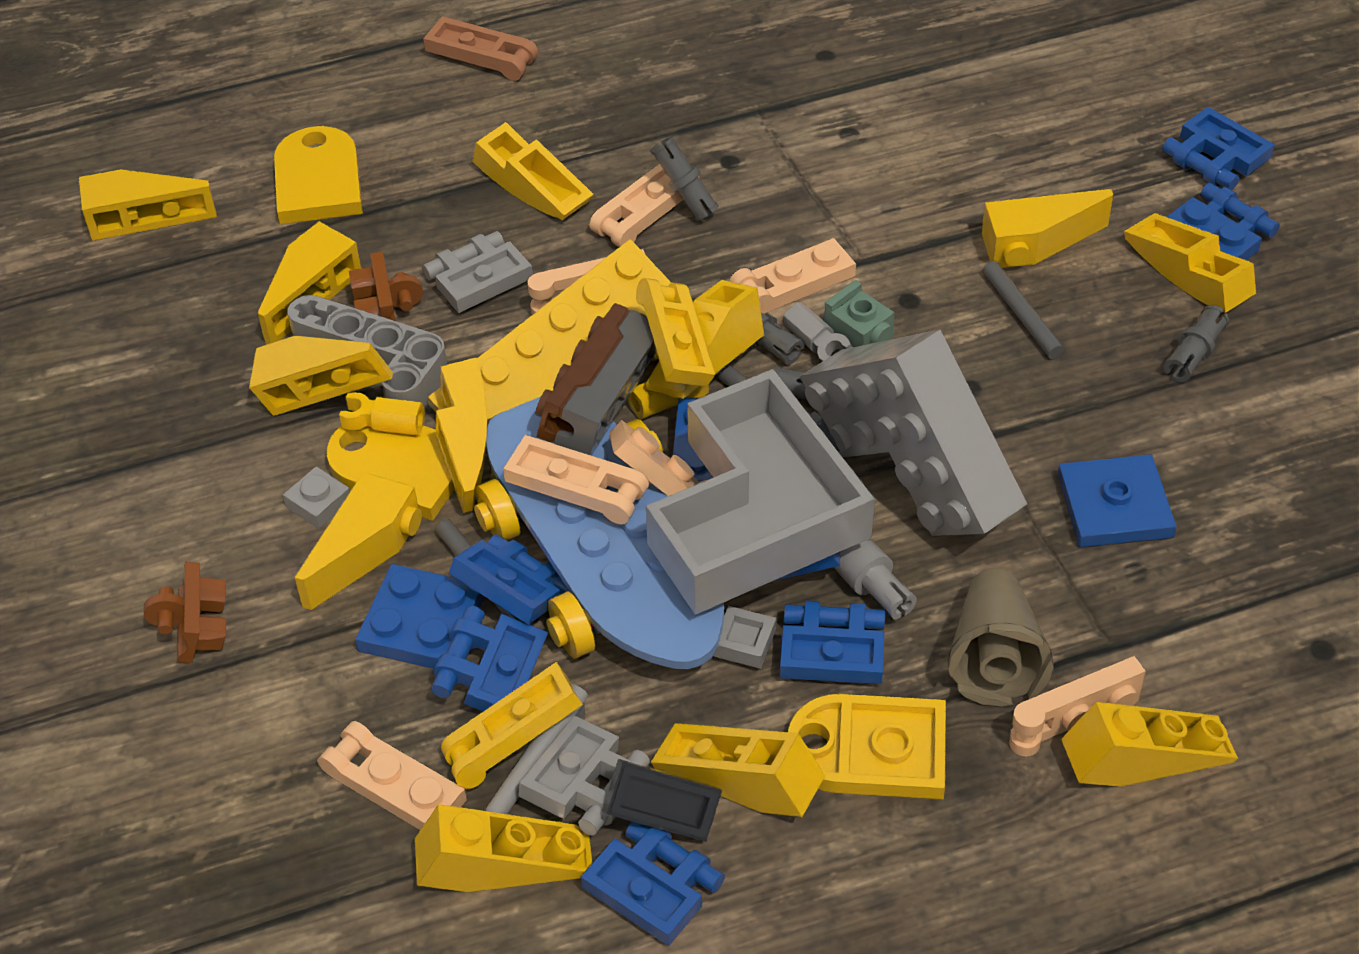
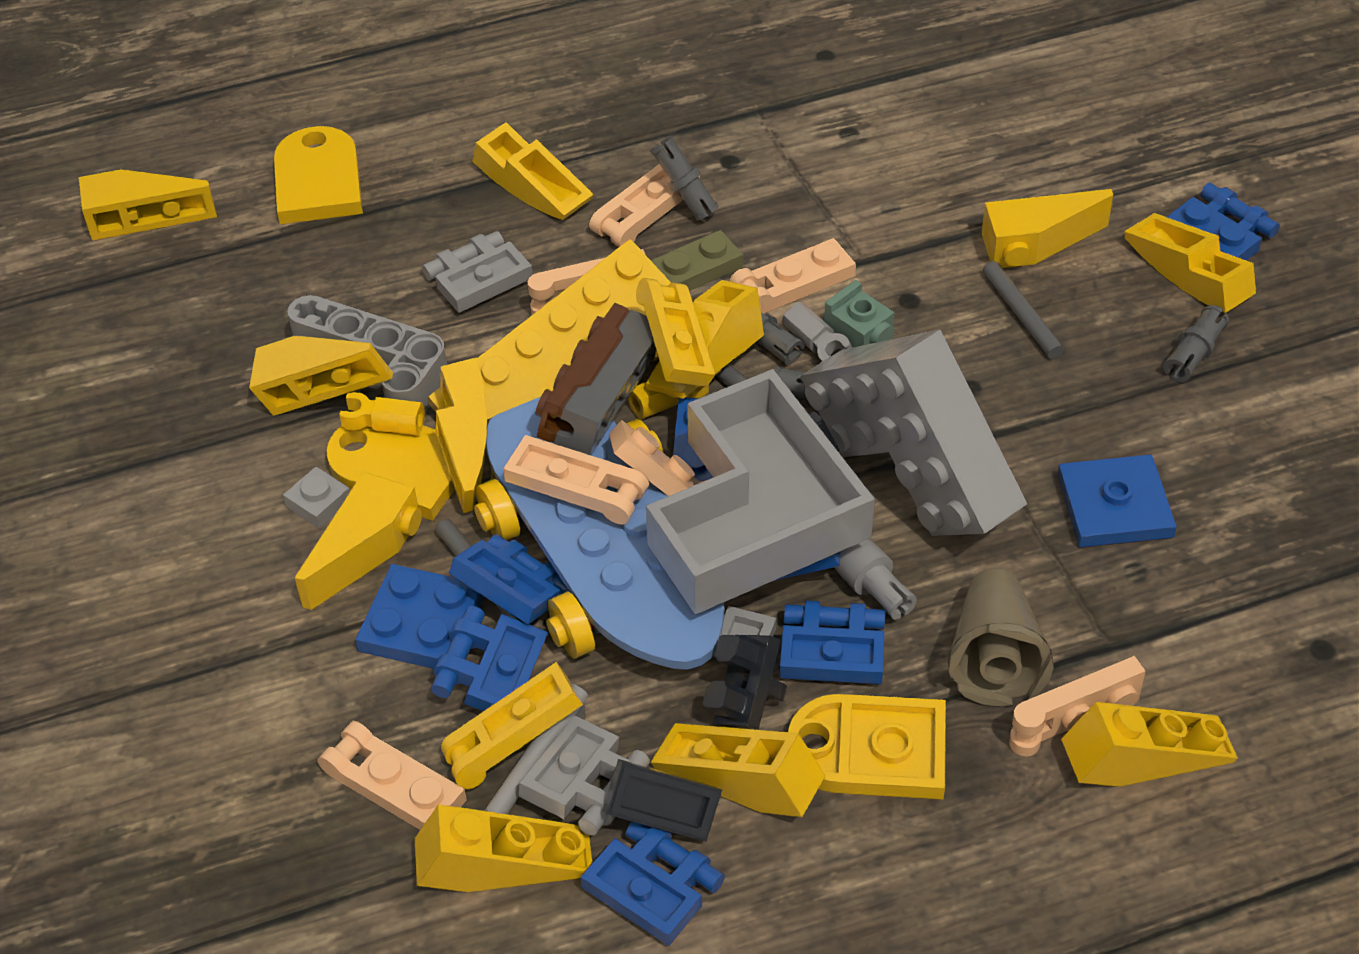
dark orange hips [144,561,226,663] -> none
yellow slope [258,221,361,344] -> none
dark orange hips [349,251,423,321] -> none
nougat plate [423,16,539,81] -> none
blue plate [1162,107,1275,190] -> none
none -> olive plate [651,230,743,291]
none -> black hips [702,634,787,730]

